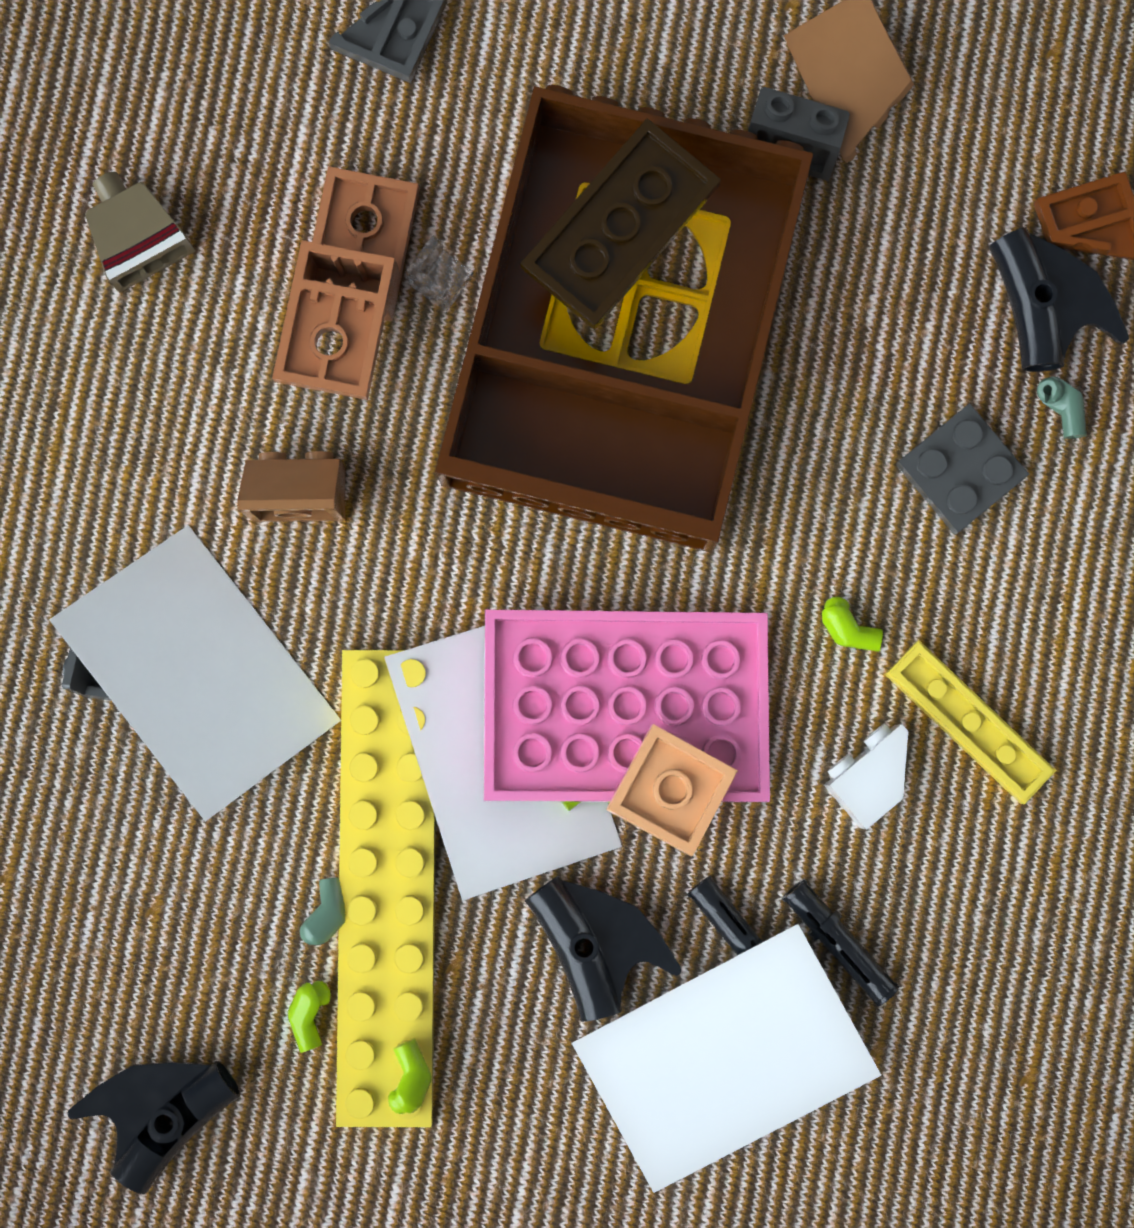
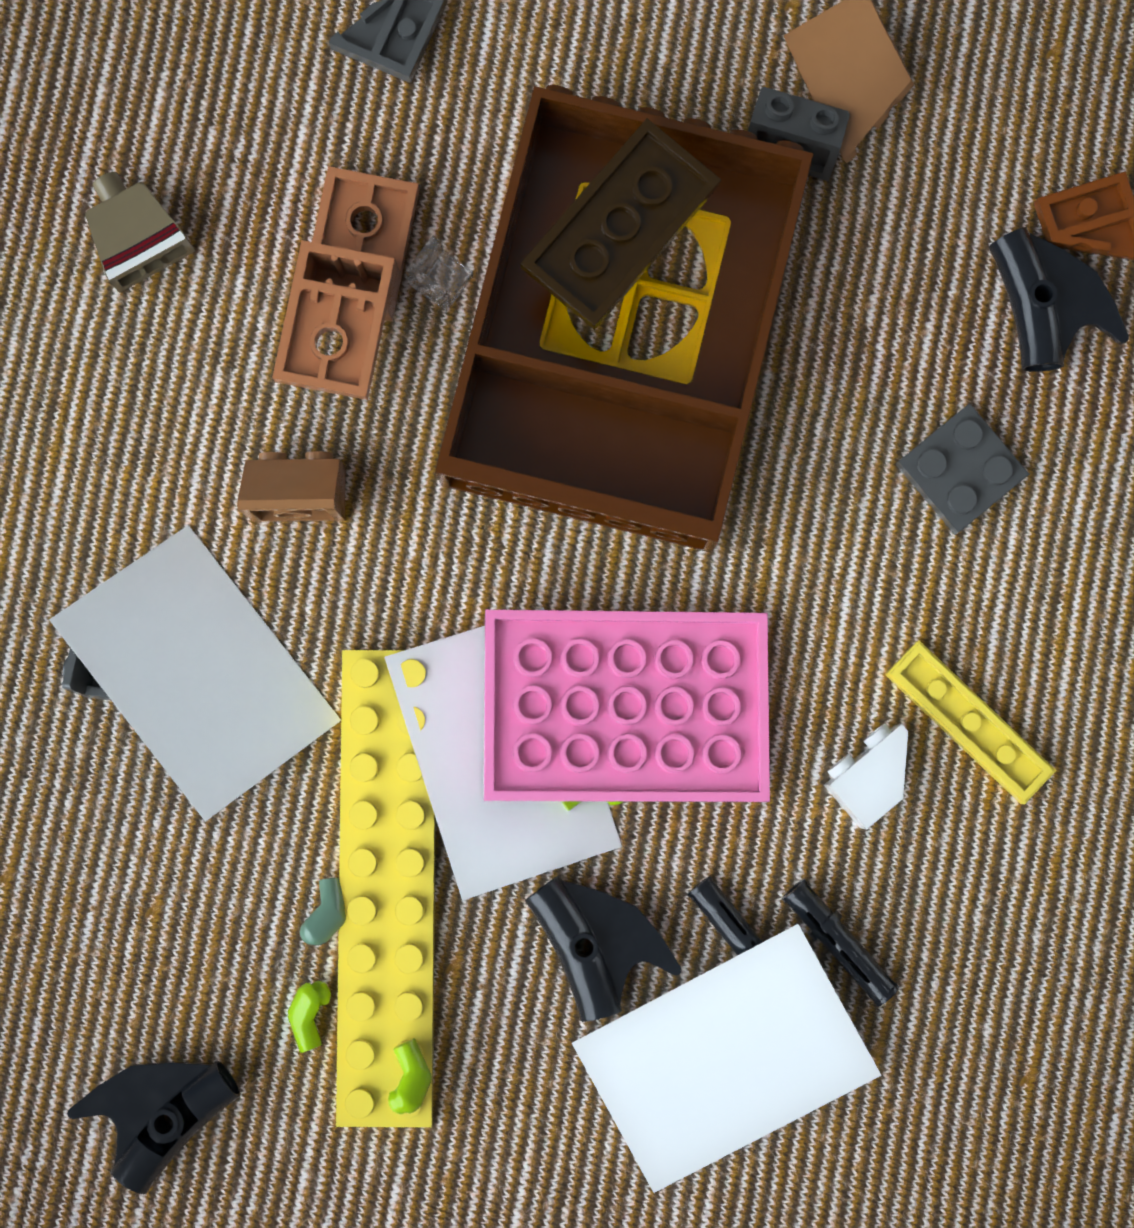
light nougat plate [606,724,738,856] -> none
lime arm [822,597,883,652] -> none
sand green arm [1037,377,1087,439] -> none

